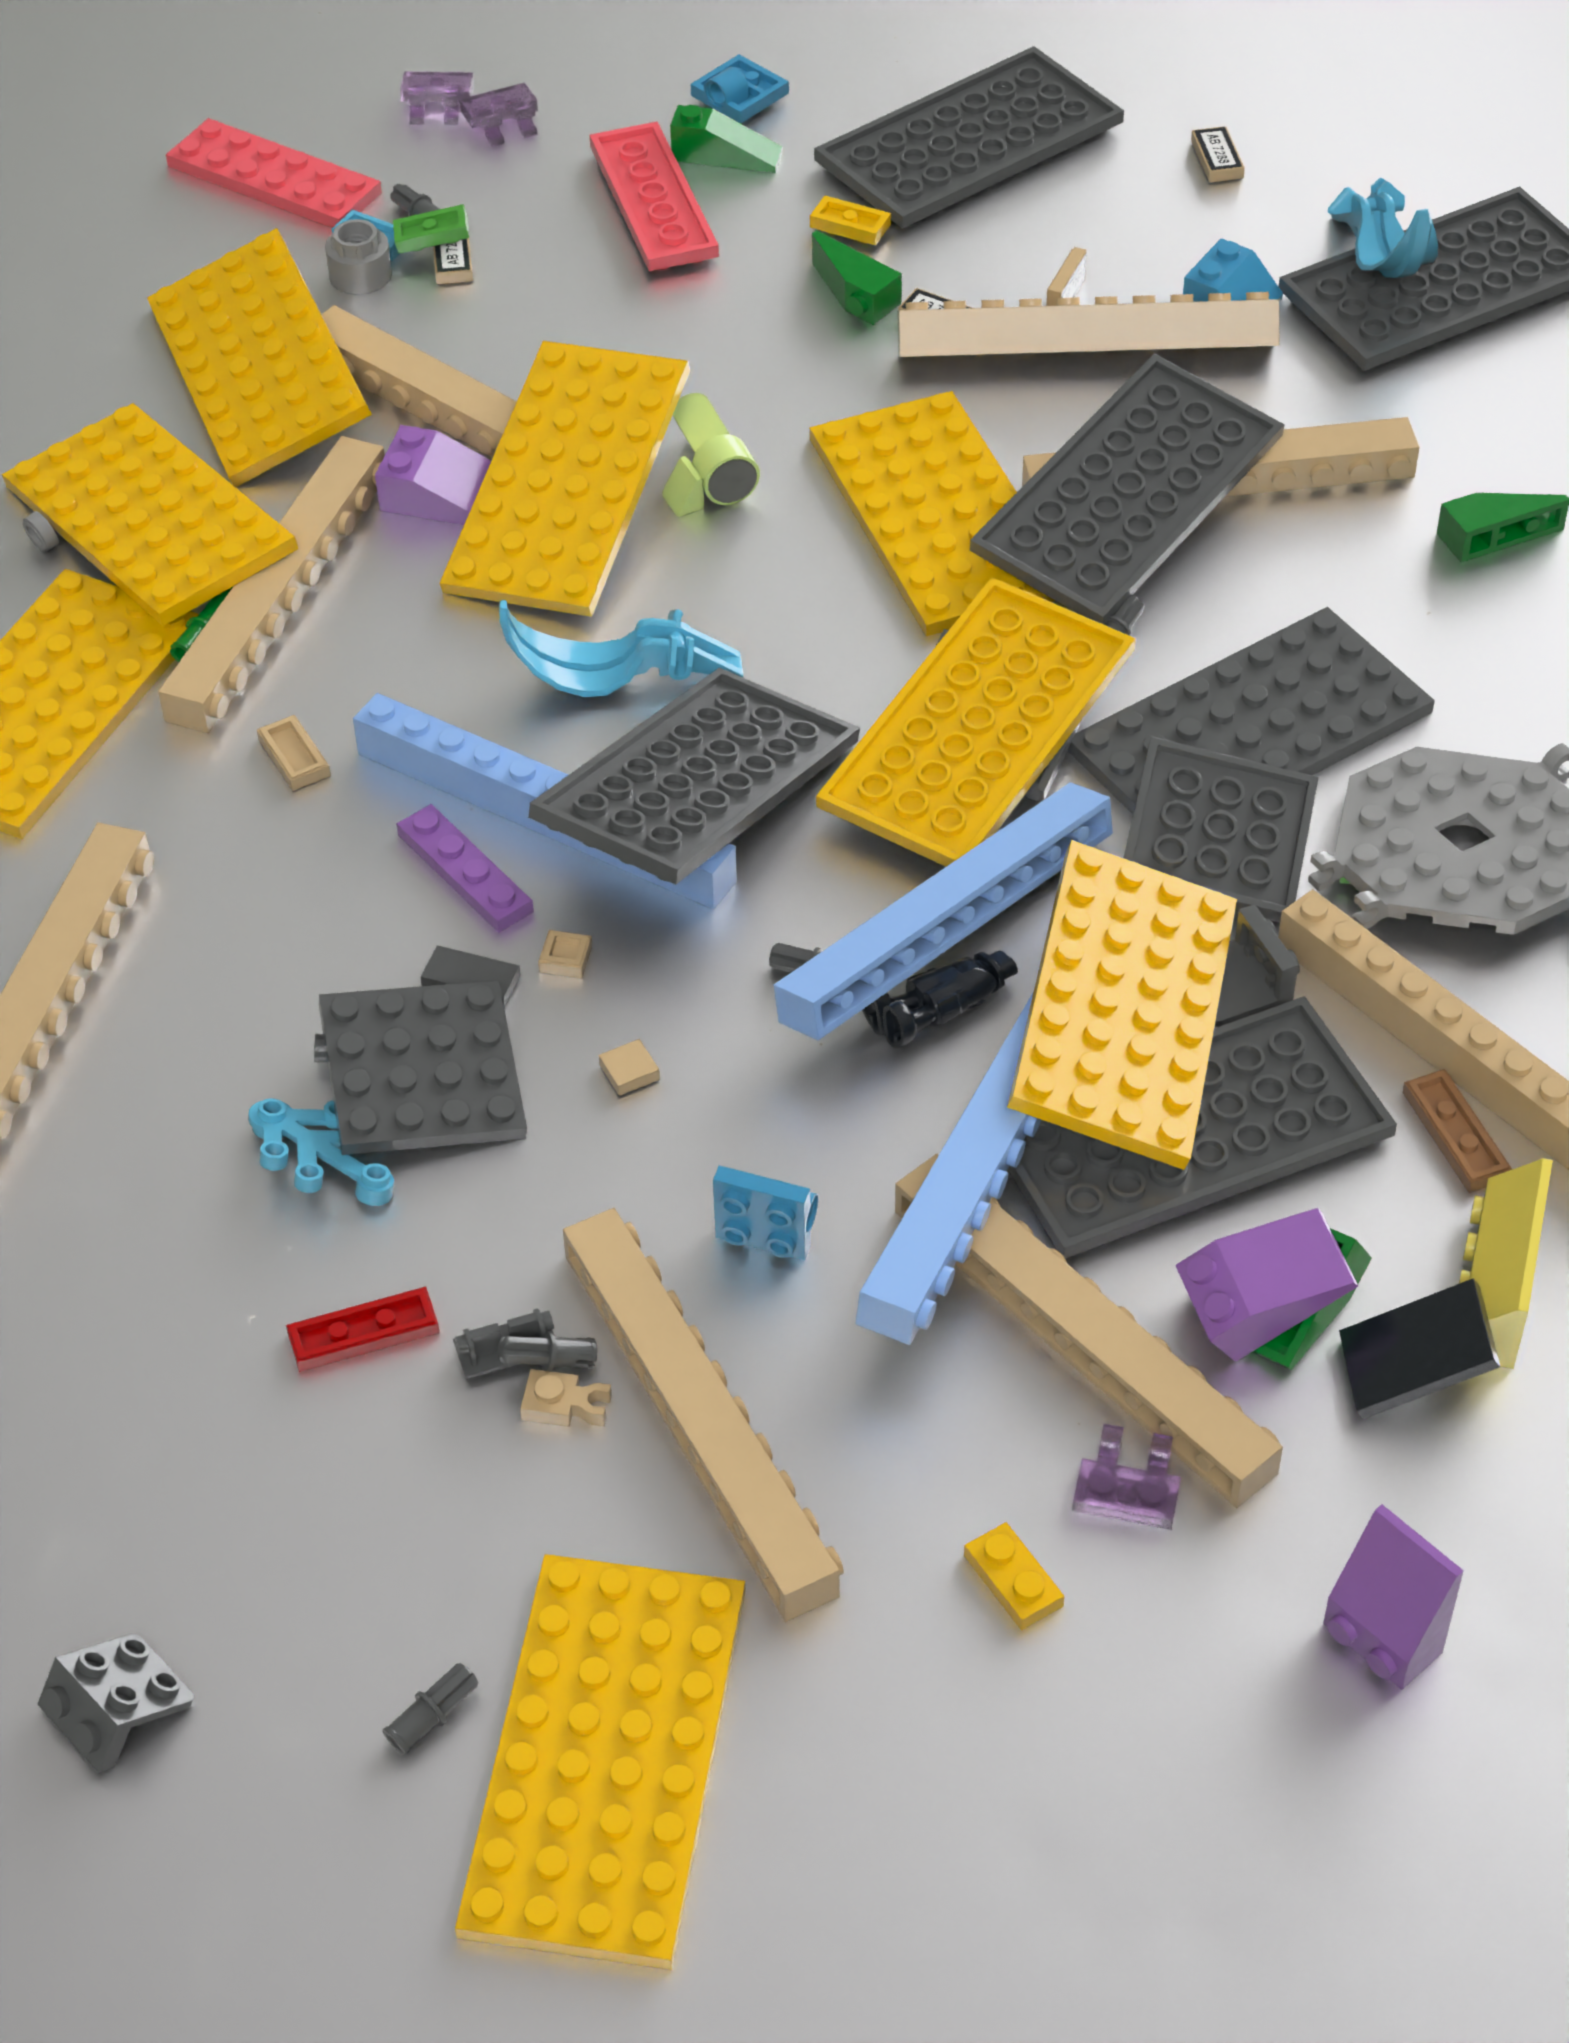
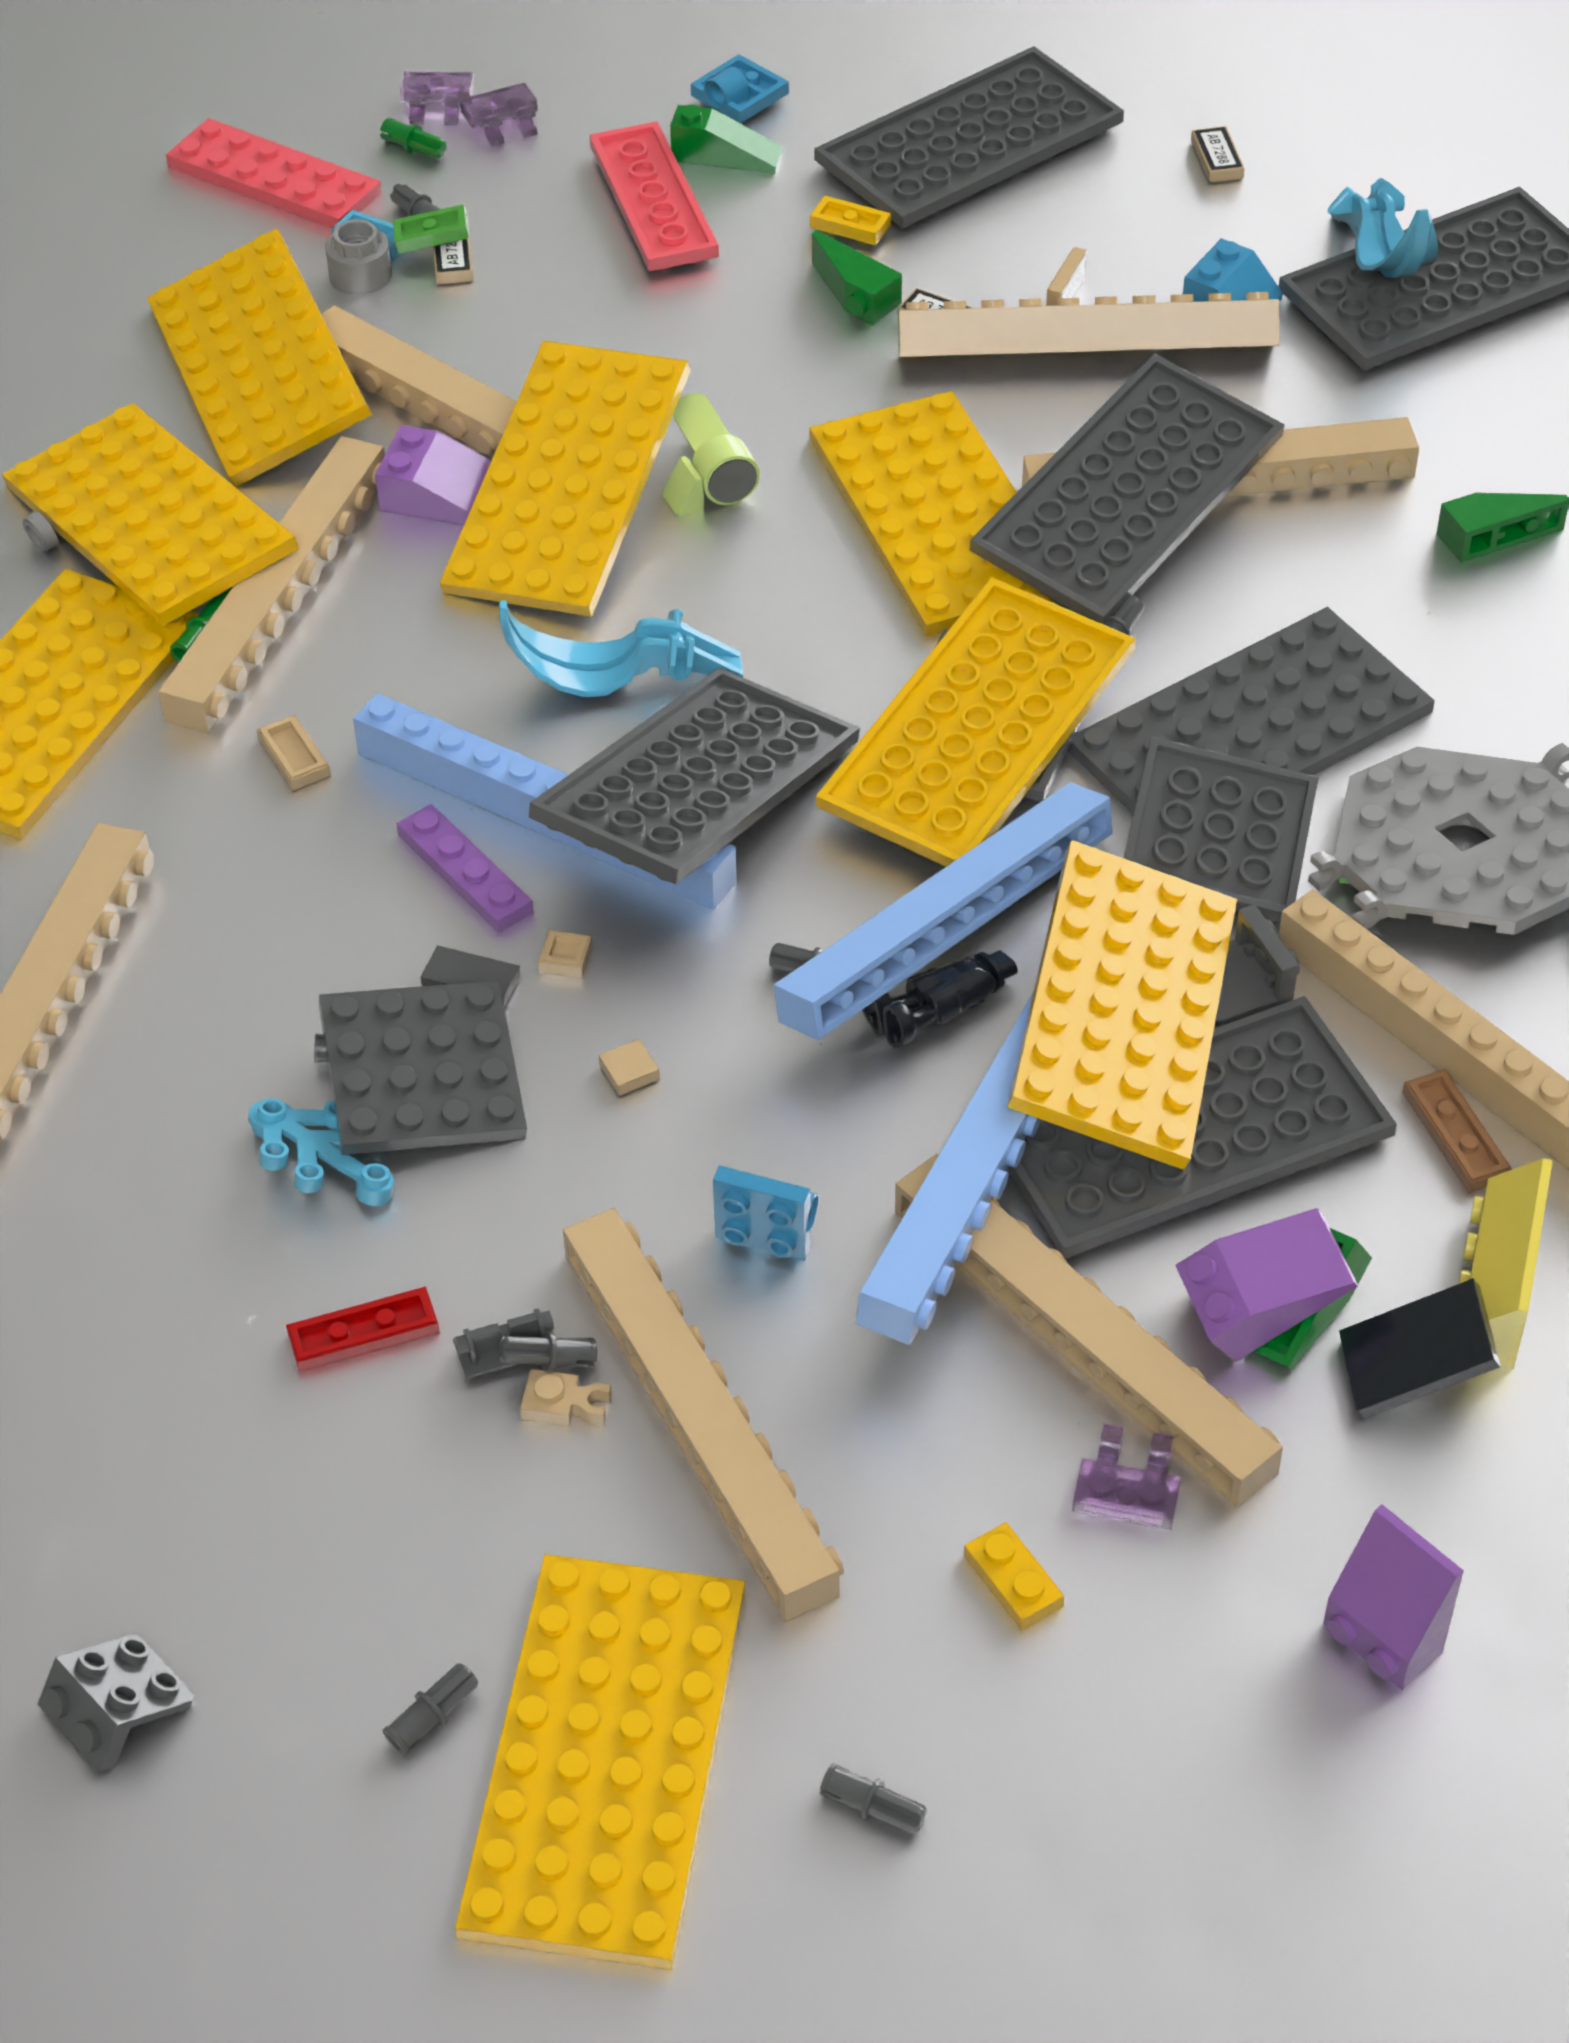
none -> green axle [380,117,447,159]
none -> dark grey axle [820,1763,927,1833]

